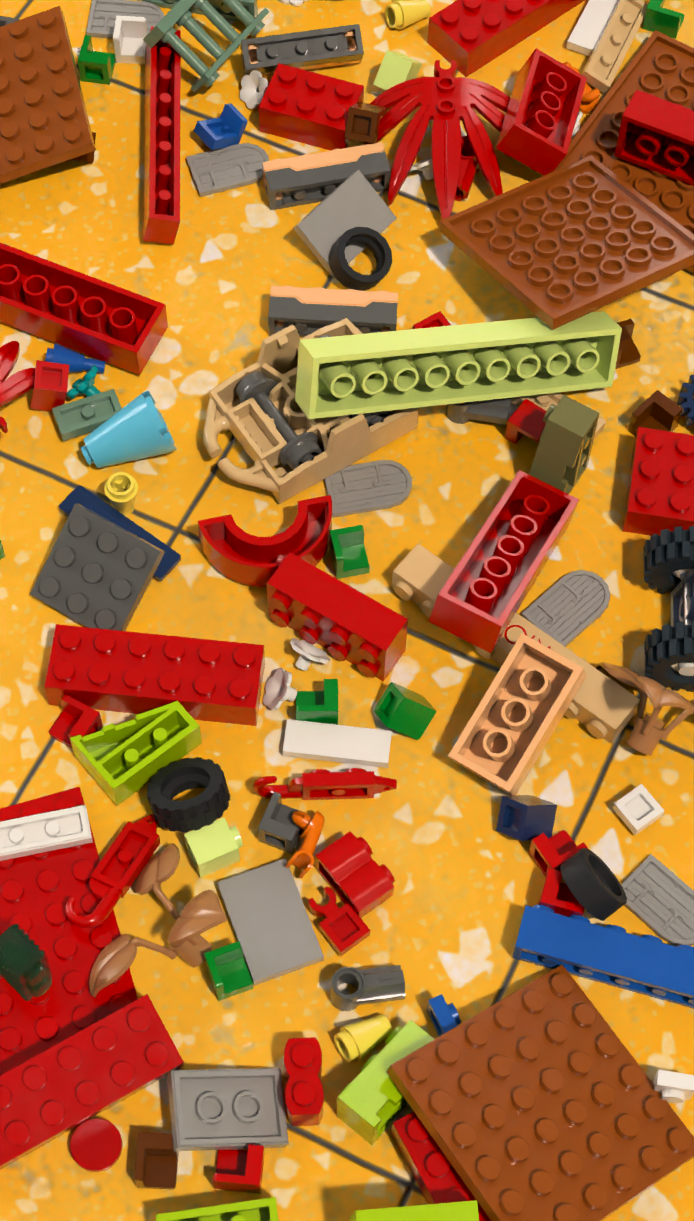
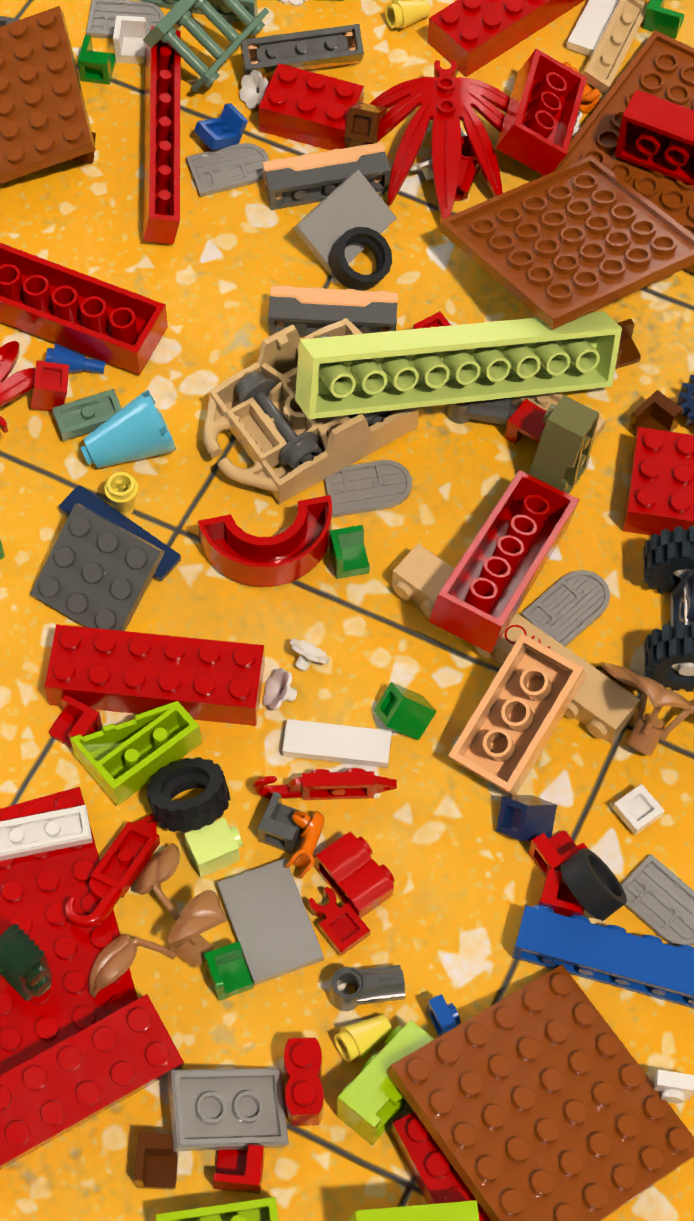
teal plant [66,365,101,400] -> none
red piece [70,1119,123,1172] -> none
red brick [267,552,408,682] -> none
green panel [296,679,338,725] -> none
yellowish green brick [373,50,422,94] -> none

